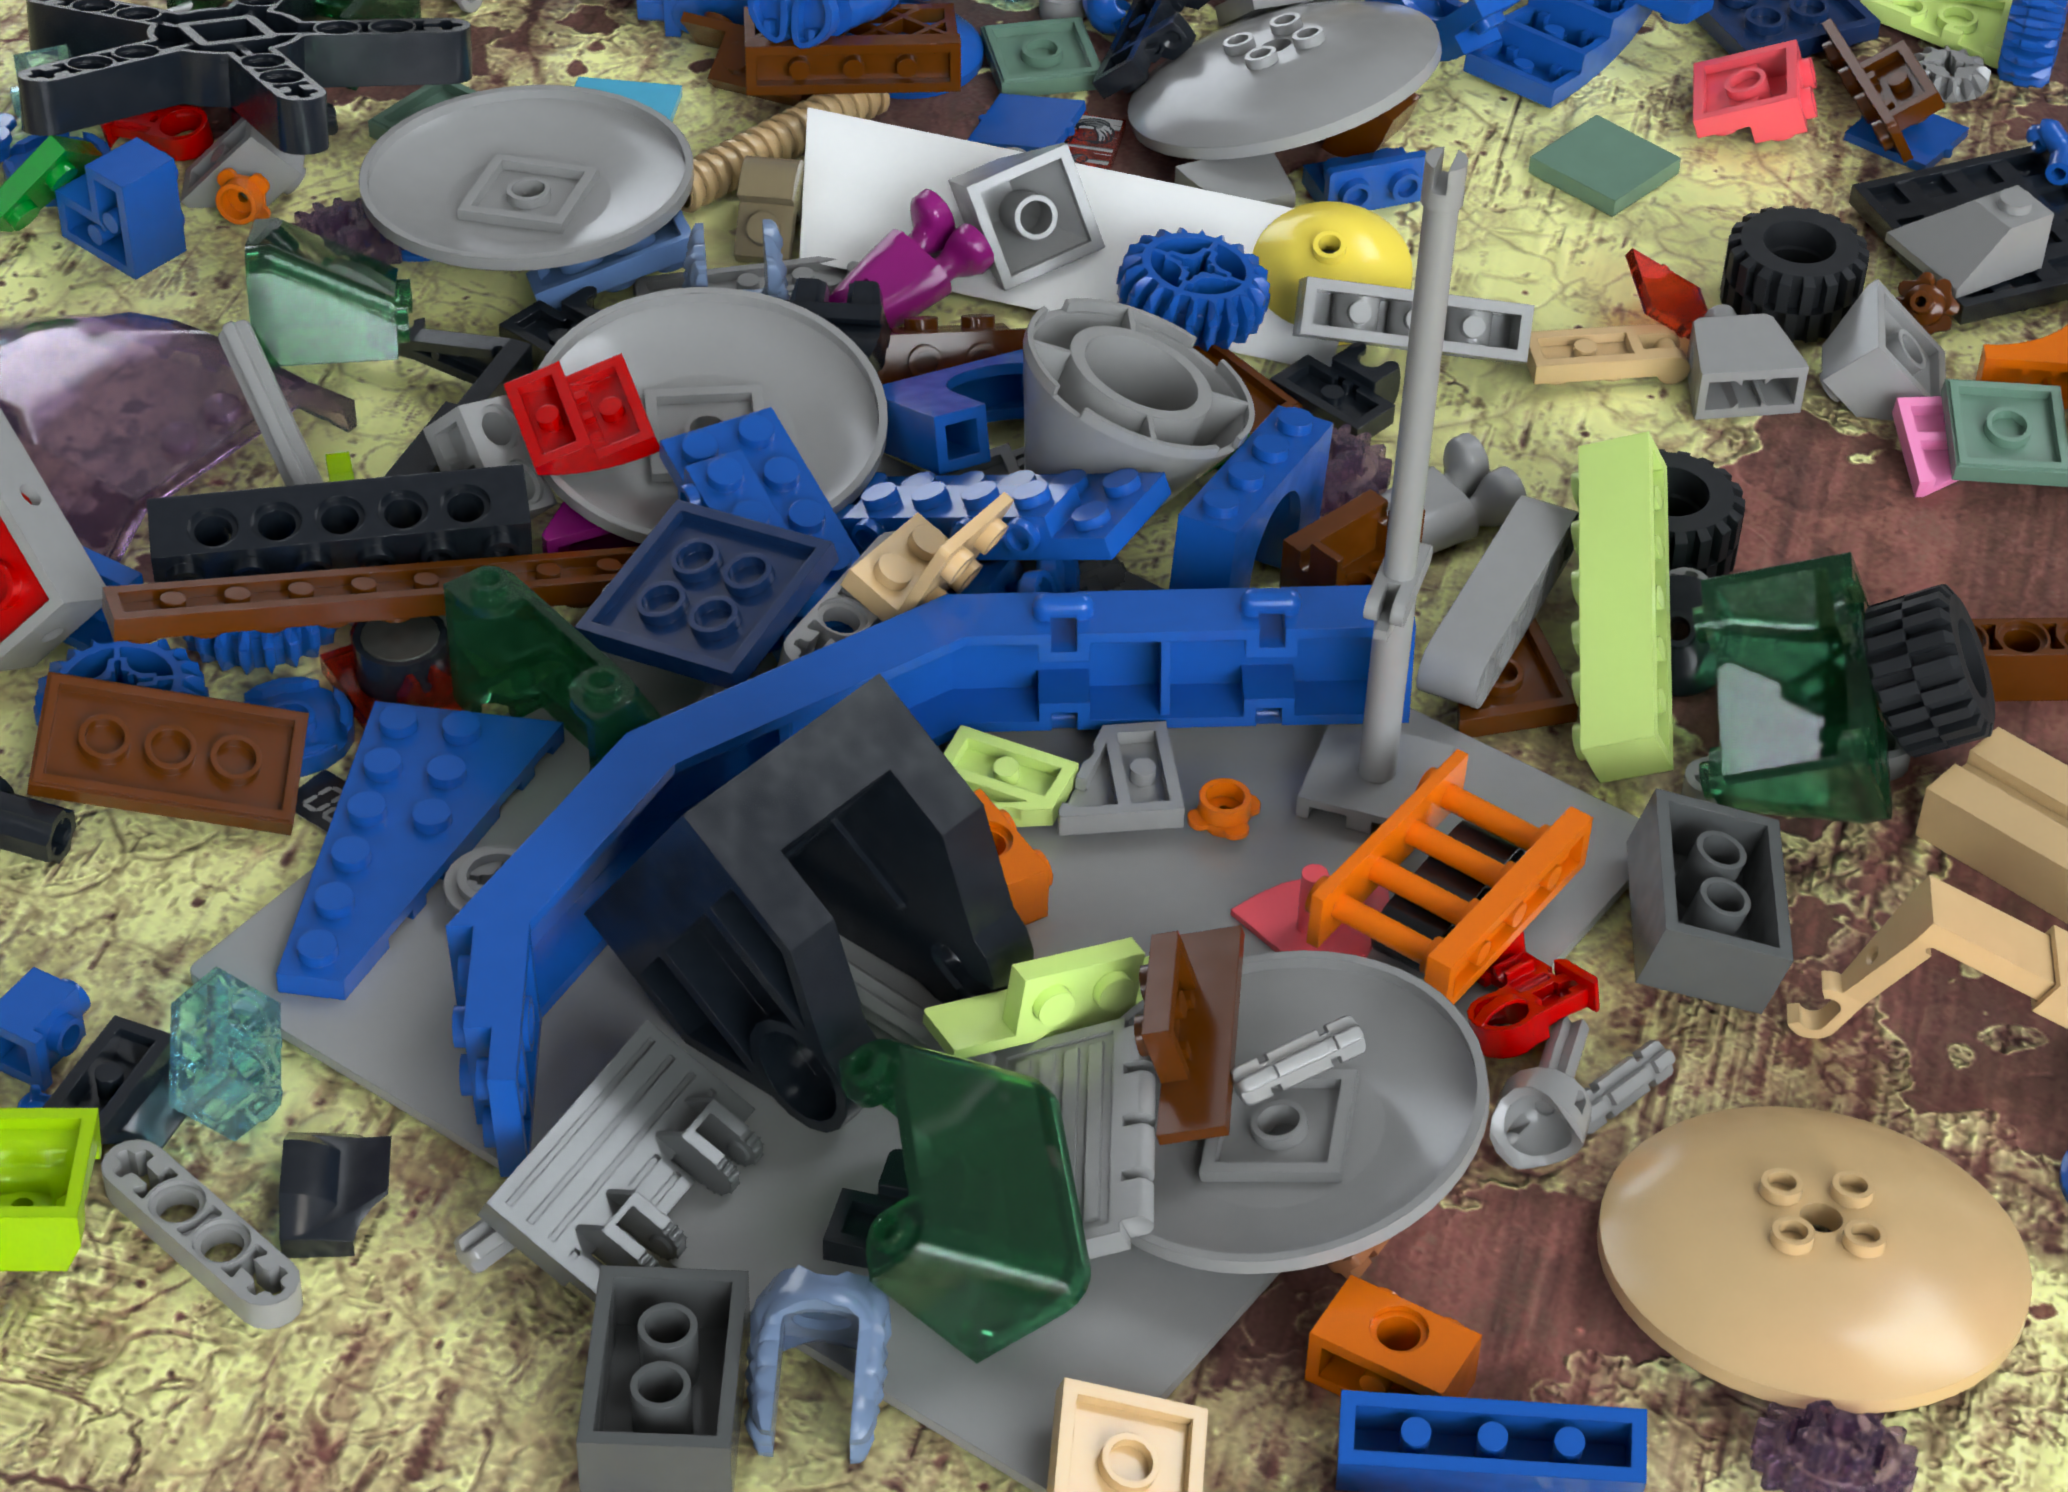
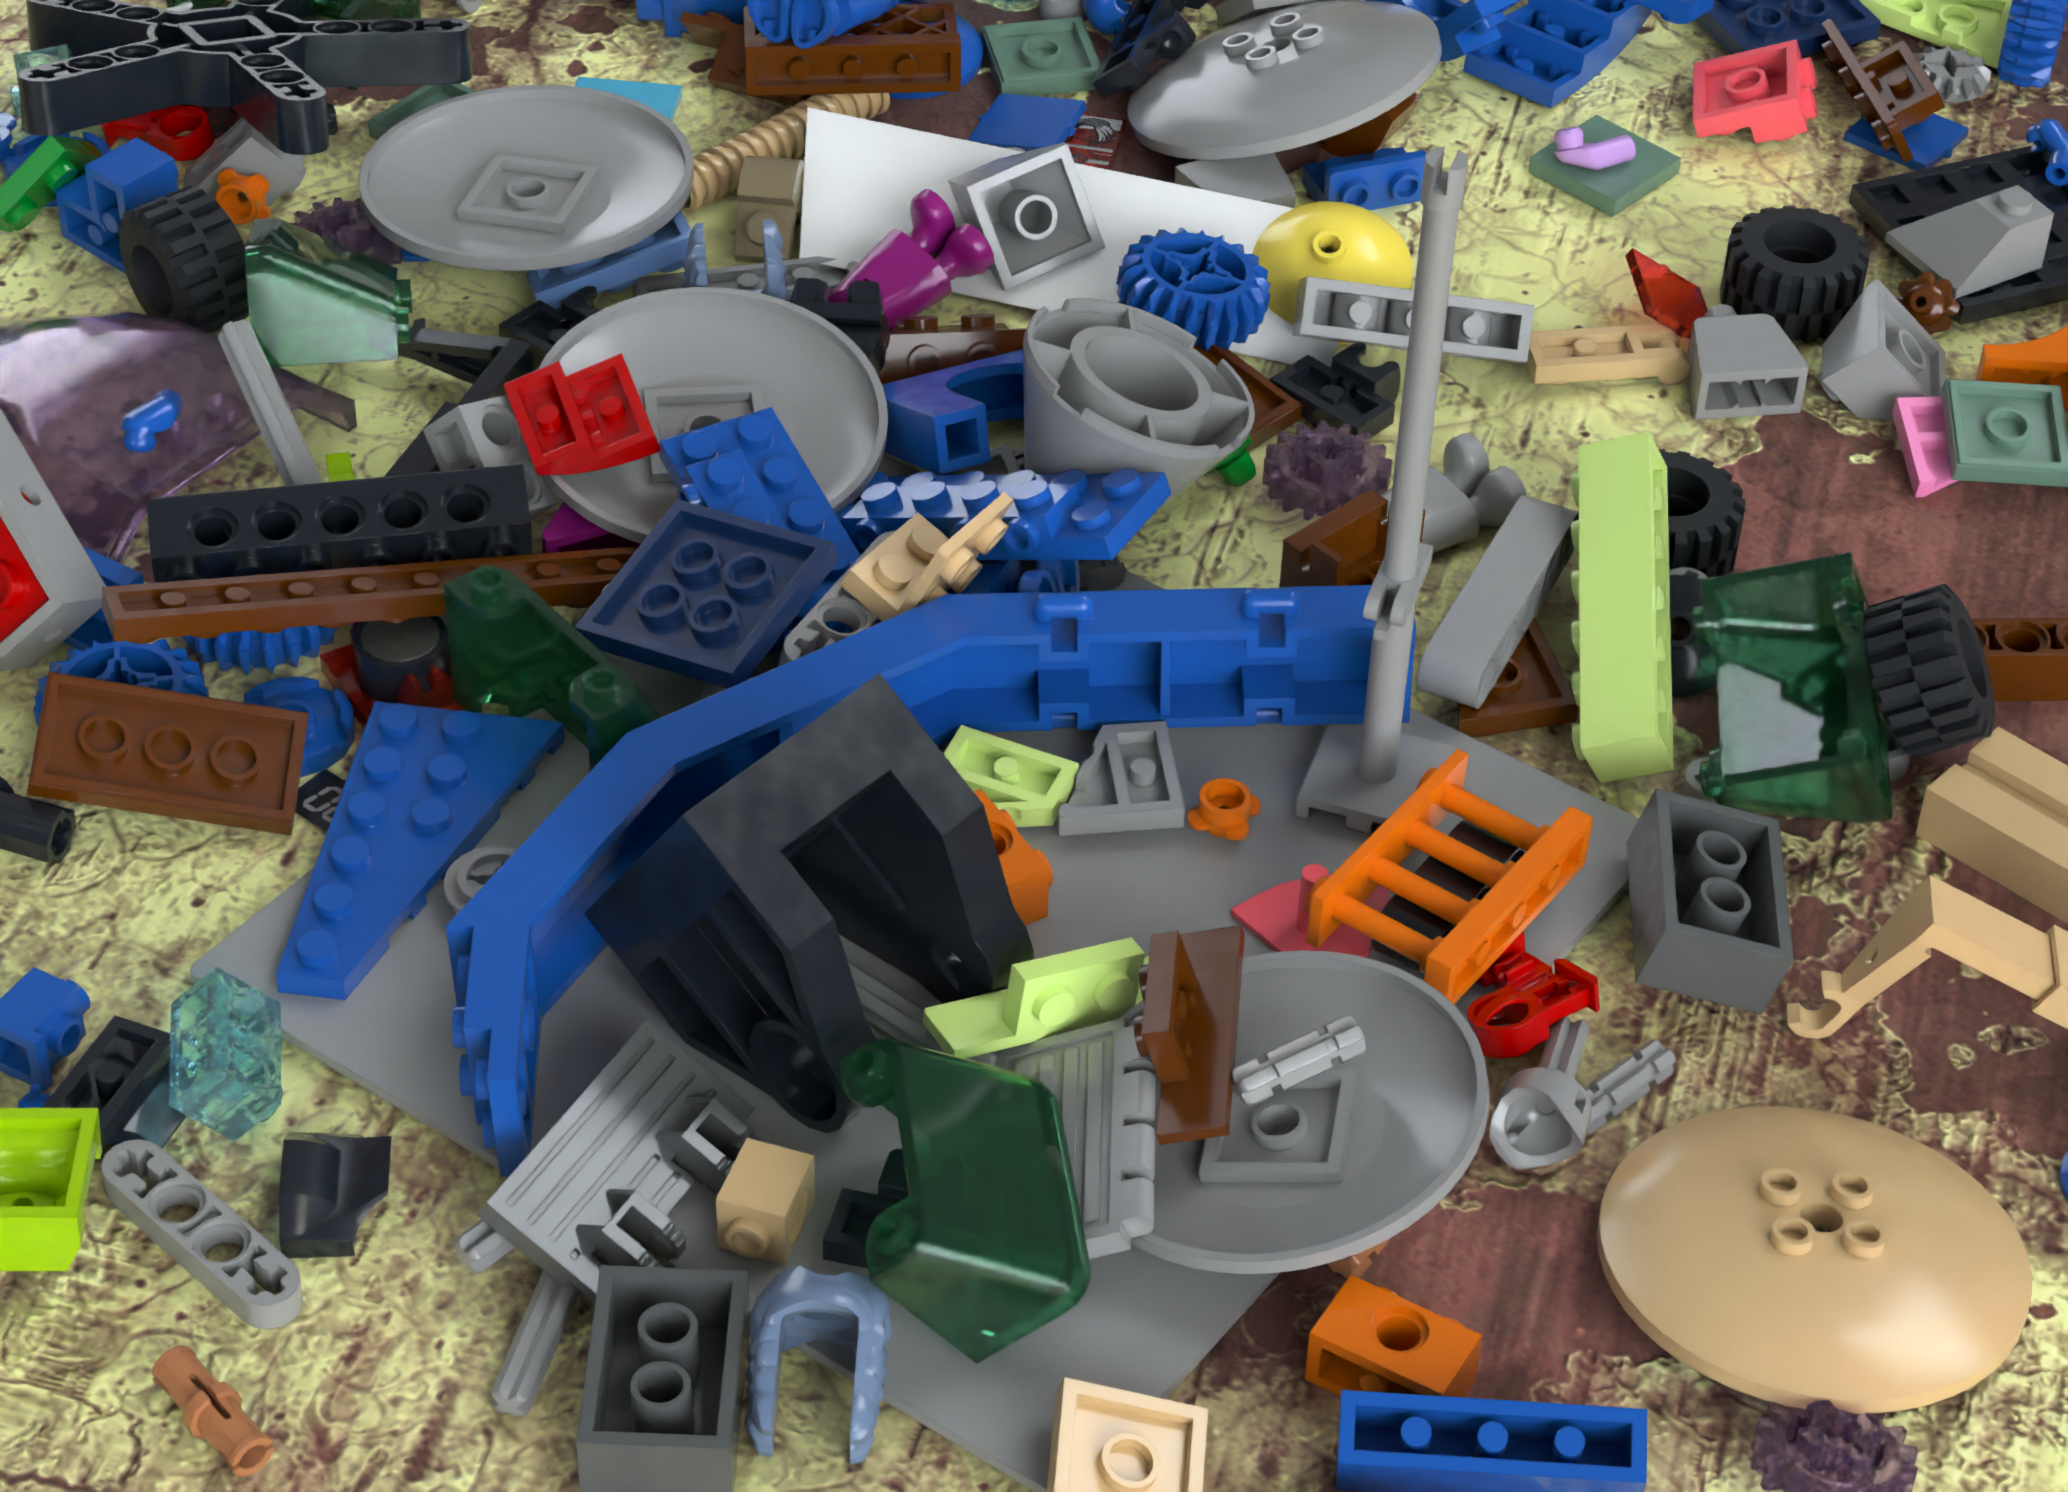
blue arch [1169,405,1334,589] -> none
none -> black tyre [118,185,256,345]
none -> blue arm [120,389,183,453]
none -> nougat pin [151,1345,274,1477]
none -> light grey axle [491,1254,594,1417]
none -> tan brick [716,1138,815,1265]
none -> lavender arm [1554,127,1636,170]

